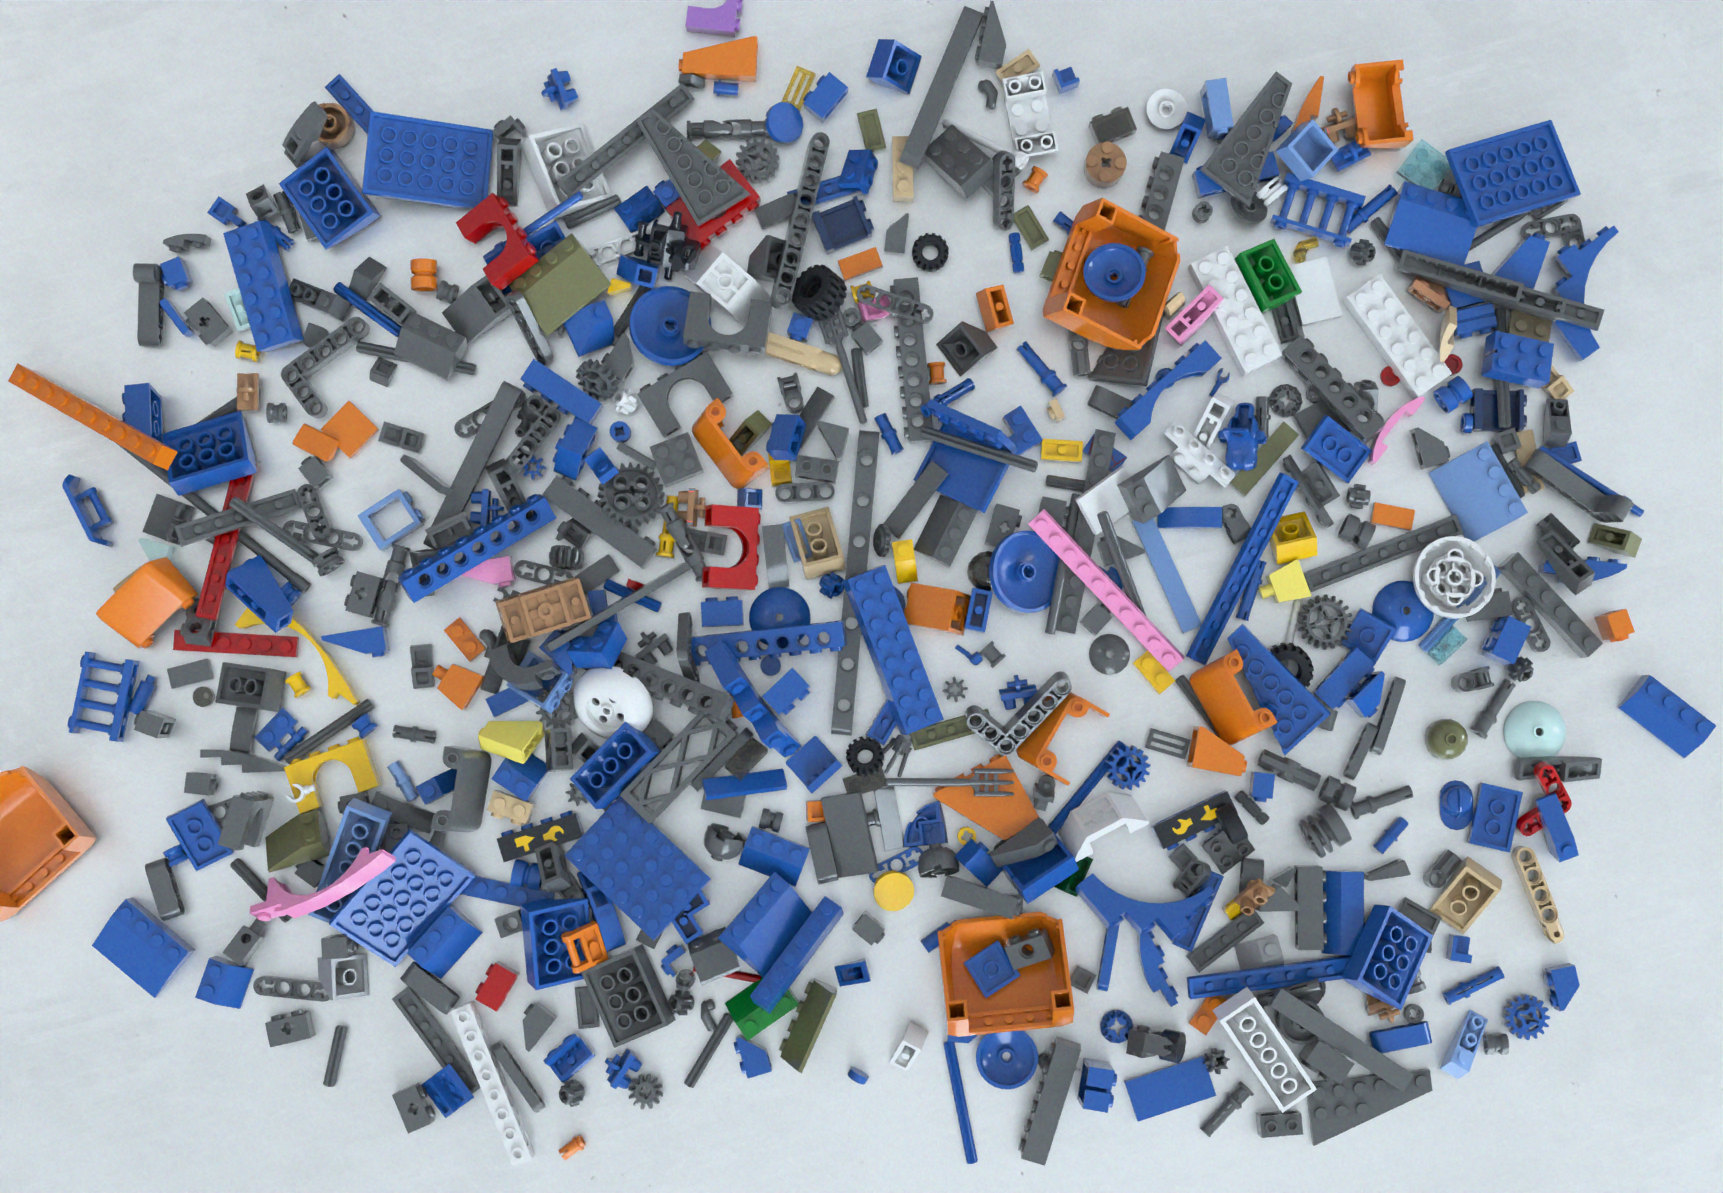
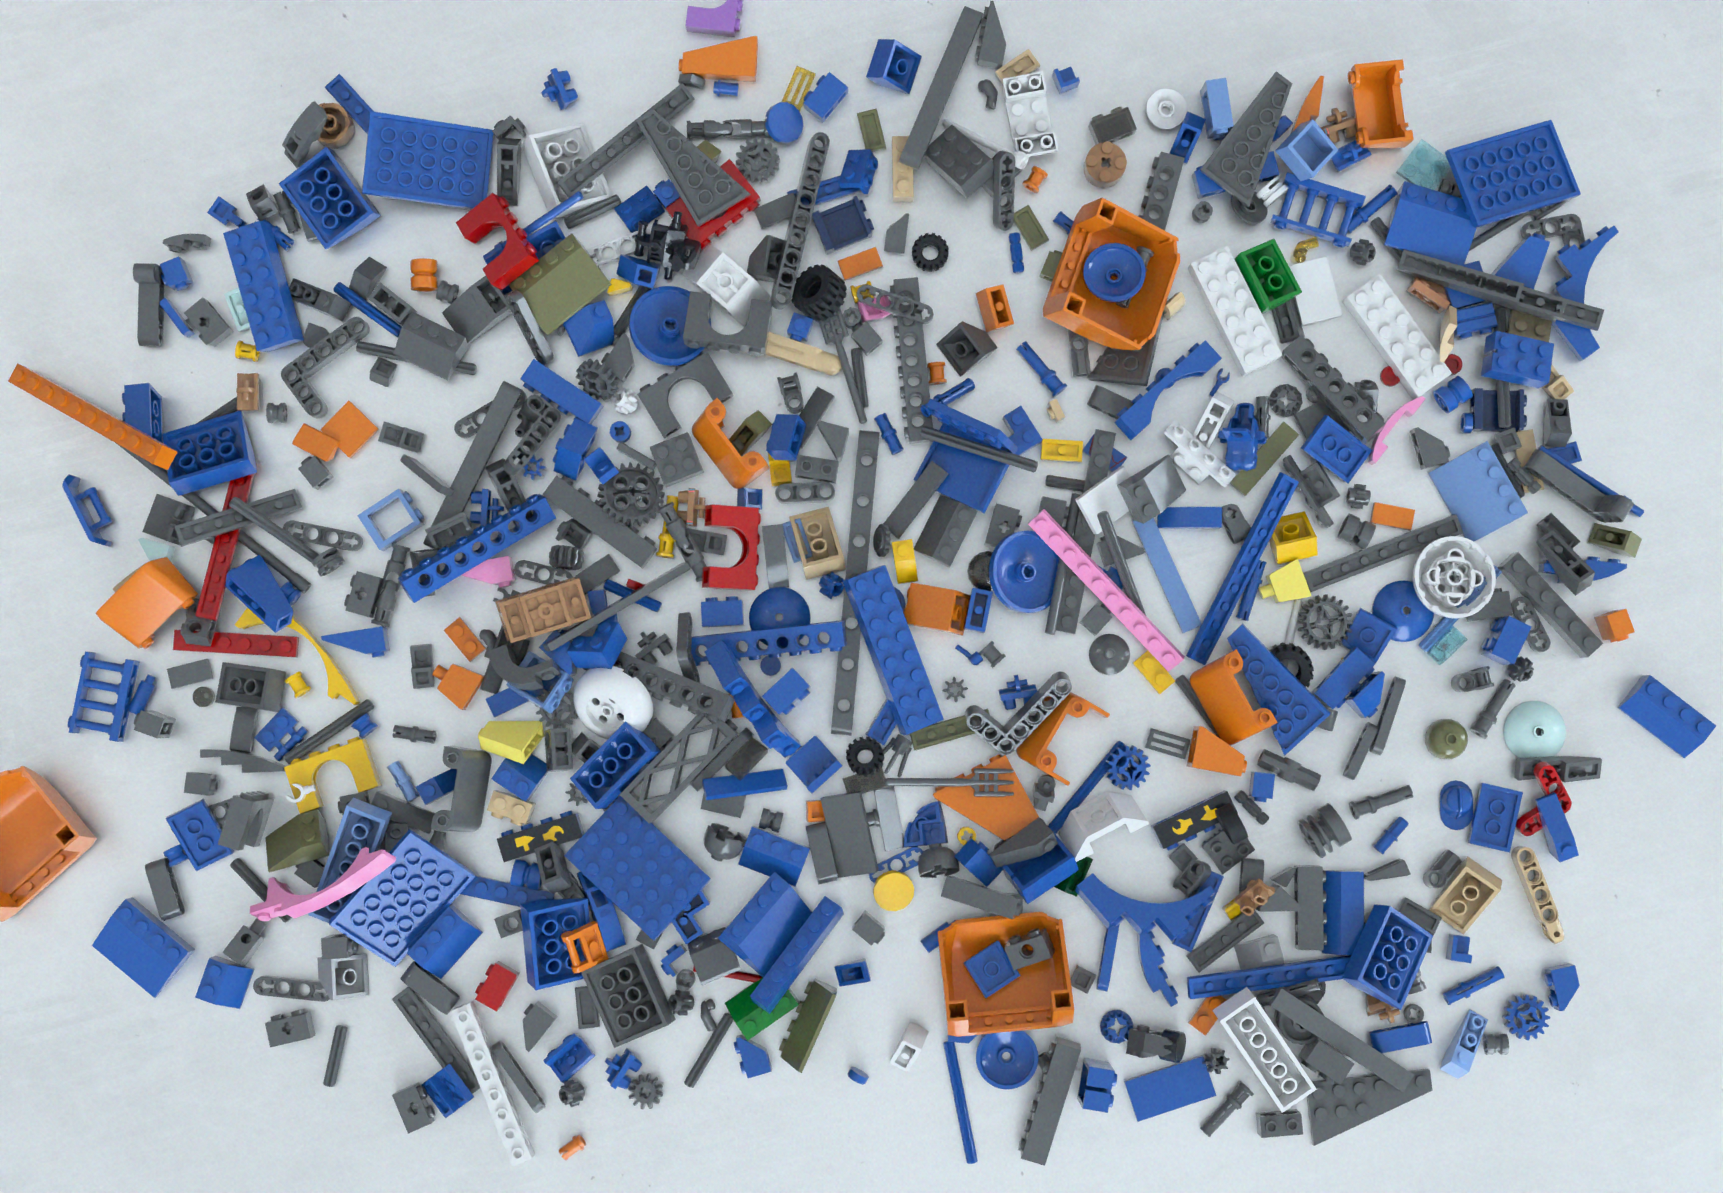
dark grey beam [297,484,331,540] -> none
bright pink slope [1165,284,1224,346] -> none
dark grey wheel [1318,775,1356,811] -> none

